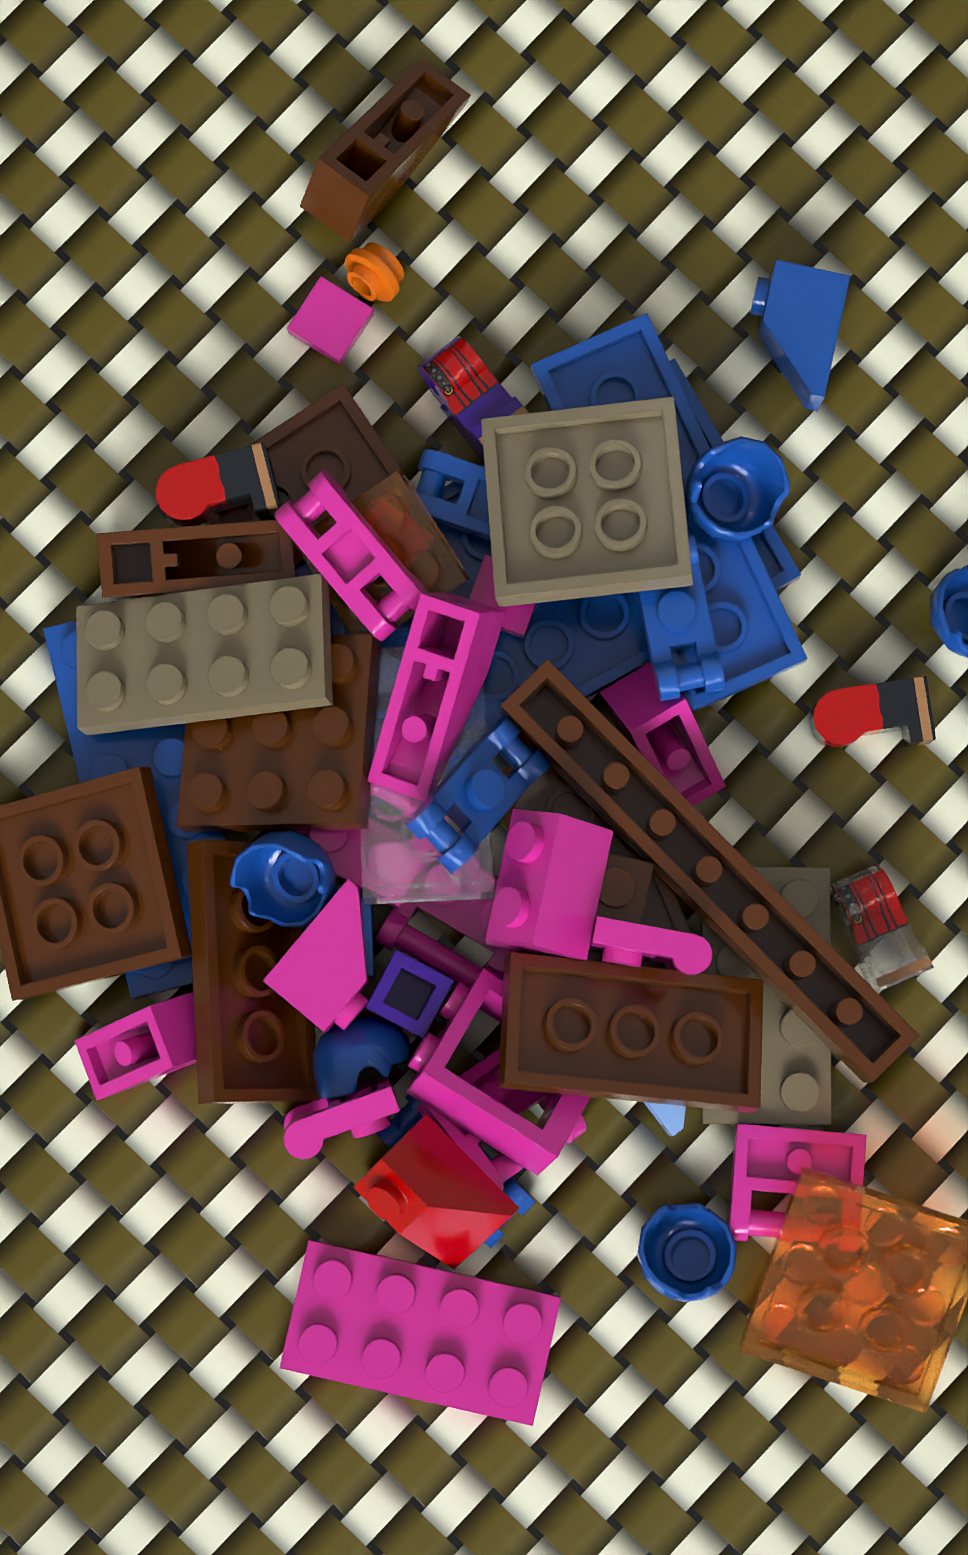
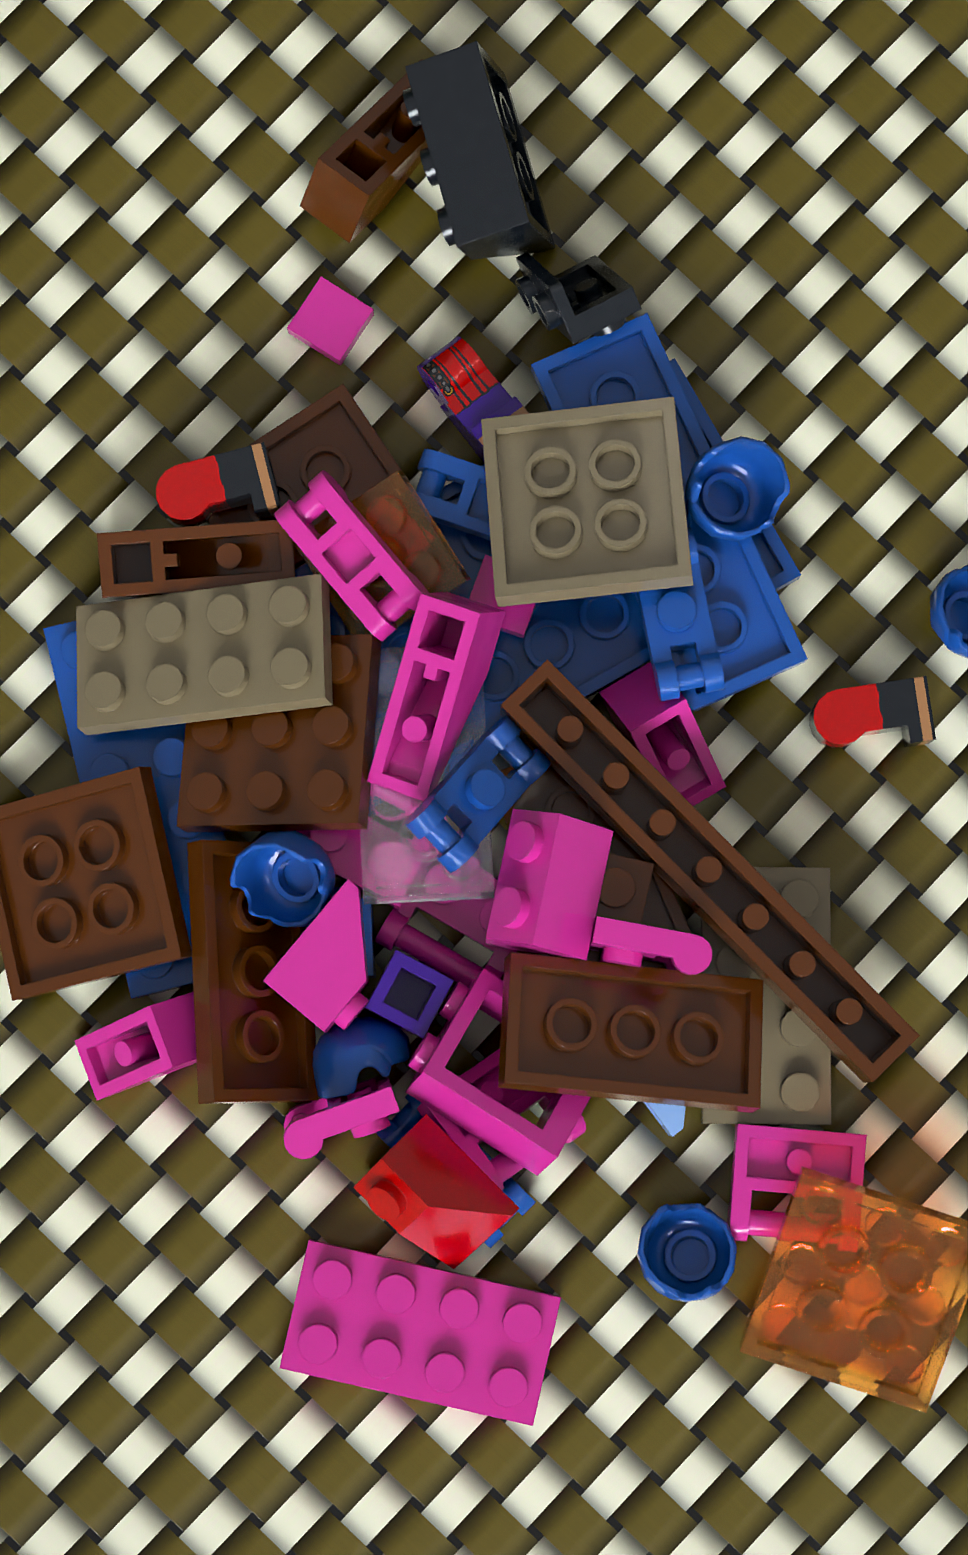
orange plate [345,242,404,302] -> none
blue slope [750,260,850,411] -> none
leg [830,864,934,992] -> none
none -> black slope [403,41,555,260]
none -> black bracket [515,252,642,344]

